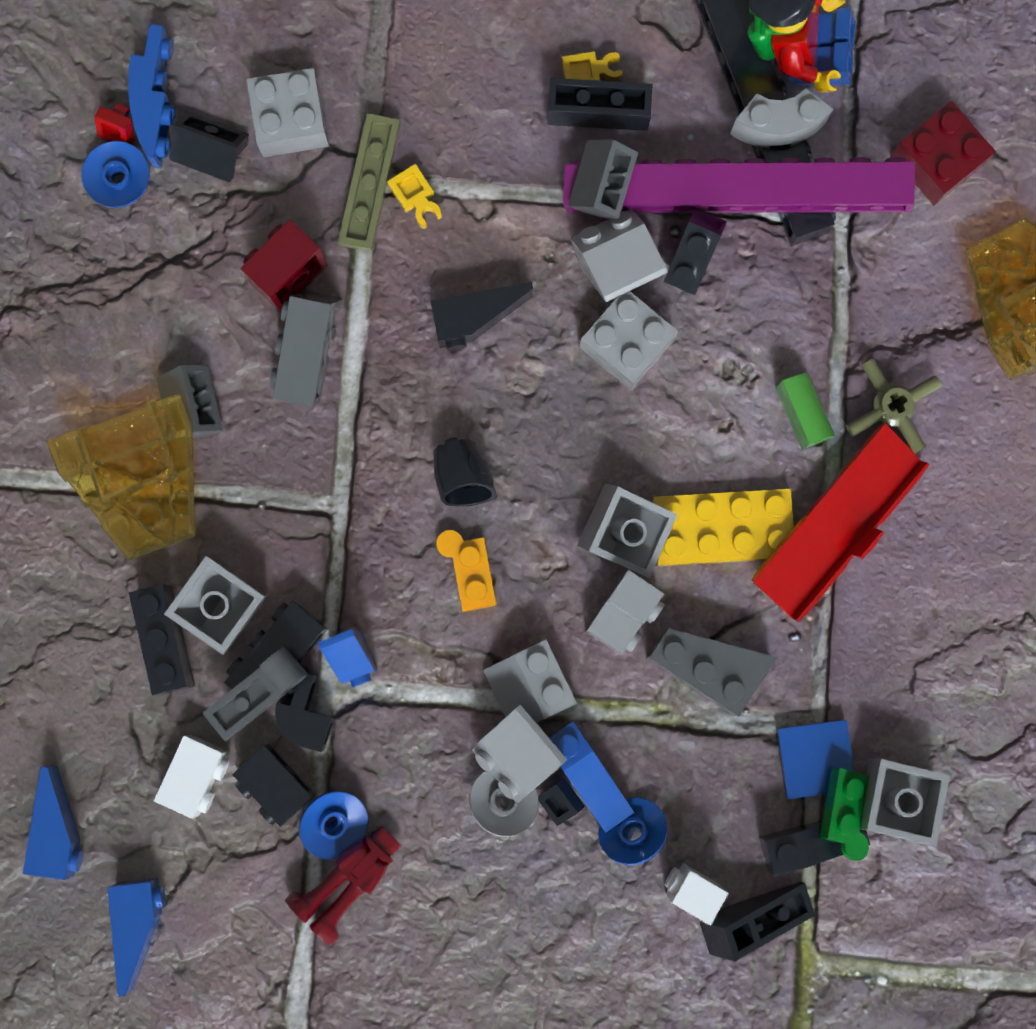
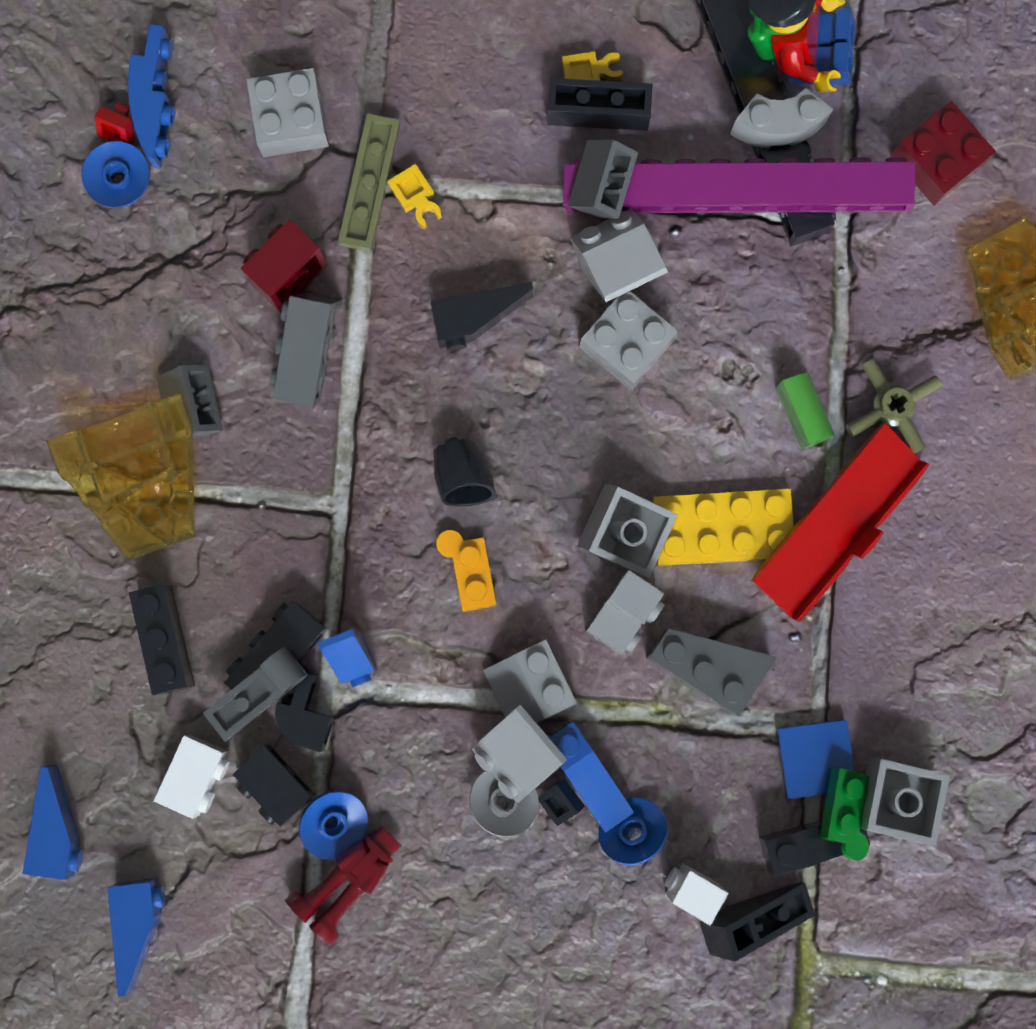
light grey slope [164,556,266,655] -> none
black panel [169,111,249,182] -> none
black brick [663,208,727,295] -> none

